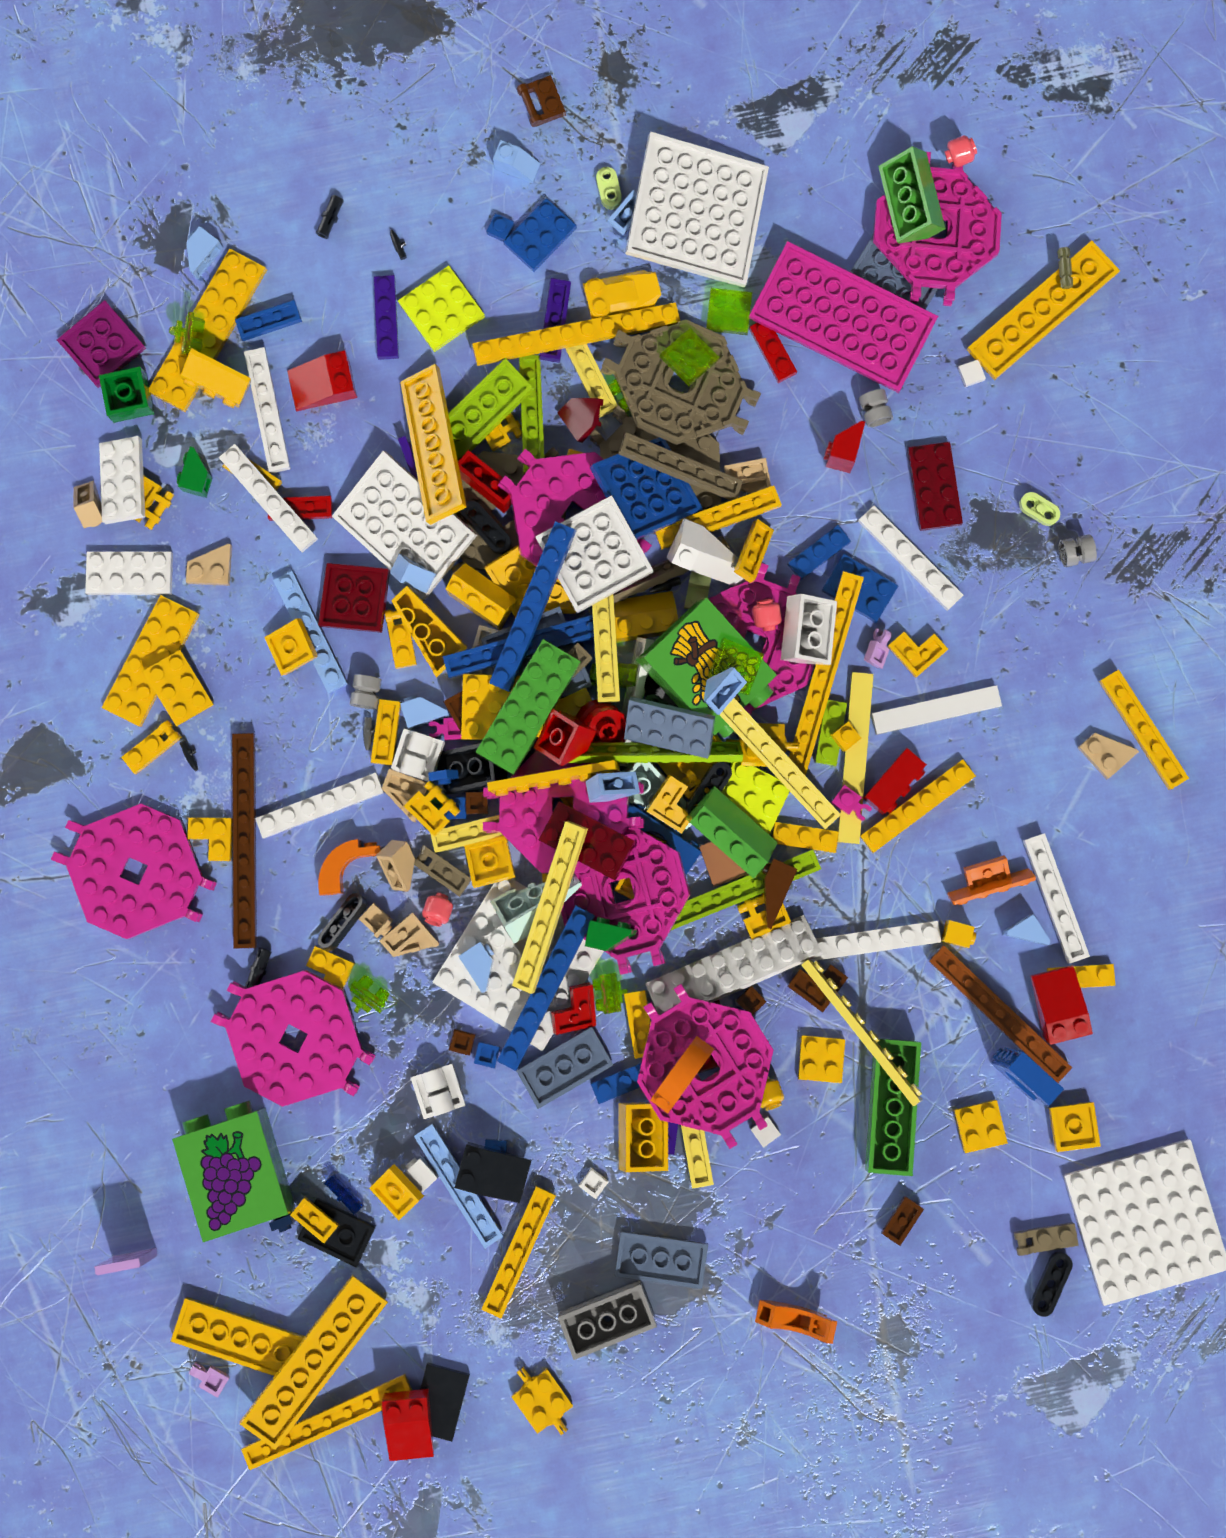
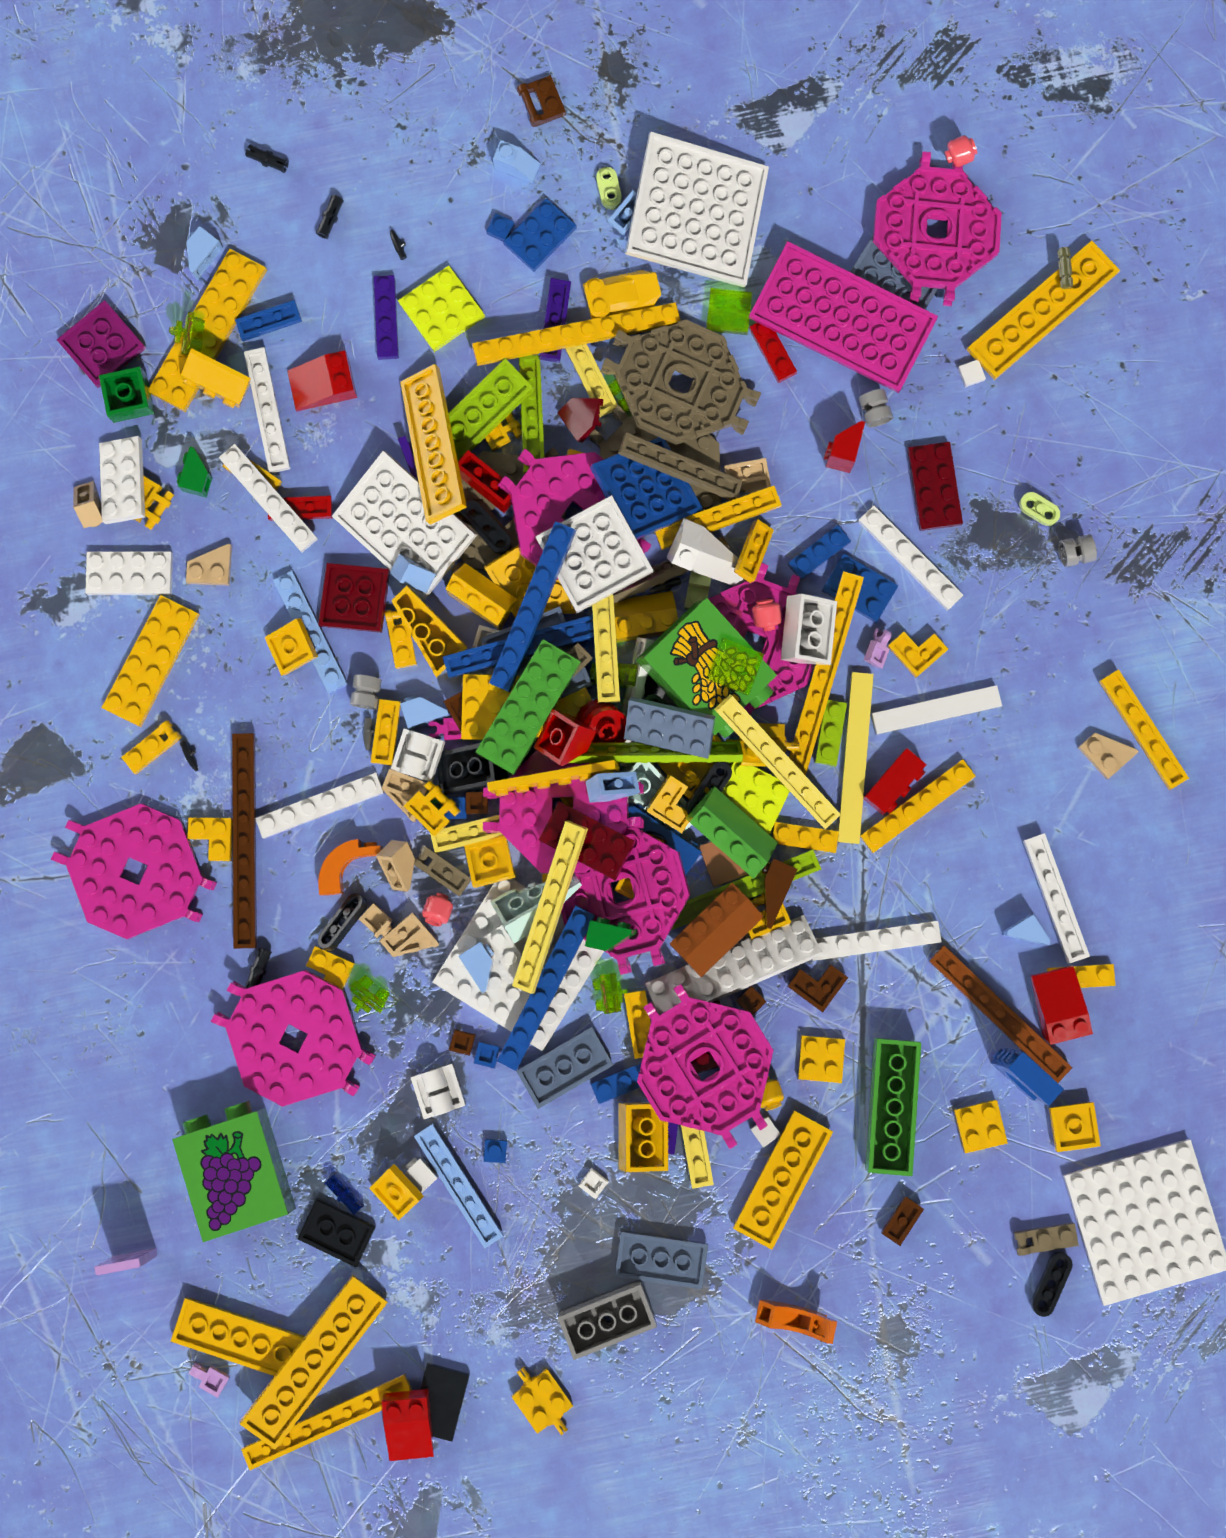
yellow plate [143,650,214,727] -> none
dark blue plate [269,1213,296,1233] -> none
yellow plate [290,1197,339,1243] -> none
blue plate [428,770,459,785] -> none
black slope [454,1142,532,1203] -> none
yellow plate [481,1185,556,1319] -> none
red plate [551,982,596,1035] -> none
orange arch [650,1036,714,1113] -> none
clear neon green plate [659,328,720,386] -> none
light blue slope [704,667,747,715] -> none
light yellow plate [802,960,923,1106] -> none
yellow plate [830,721,861,752] -> none
dark pink plate [831,785,872,821] -> none
bright green slope [878,146,946,243] -> none
yellow brick [941,920,976,948] -> none
orange bracket [947,855,1036,905] -> none
none -> black pin [245,144,289,173]
none -> dark orange slope [669,883,764,978]
none -> yellow plate [733,1110,833,1250]

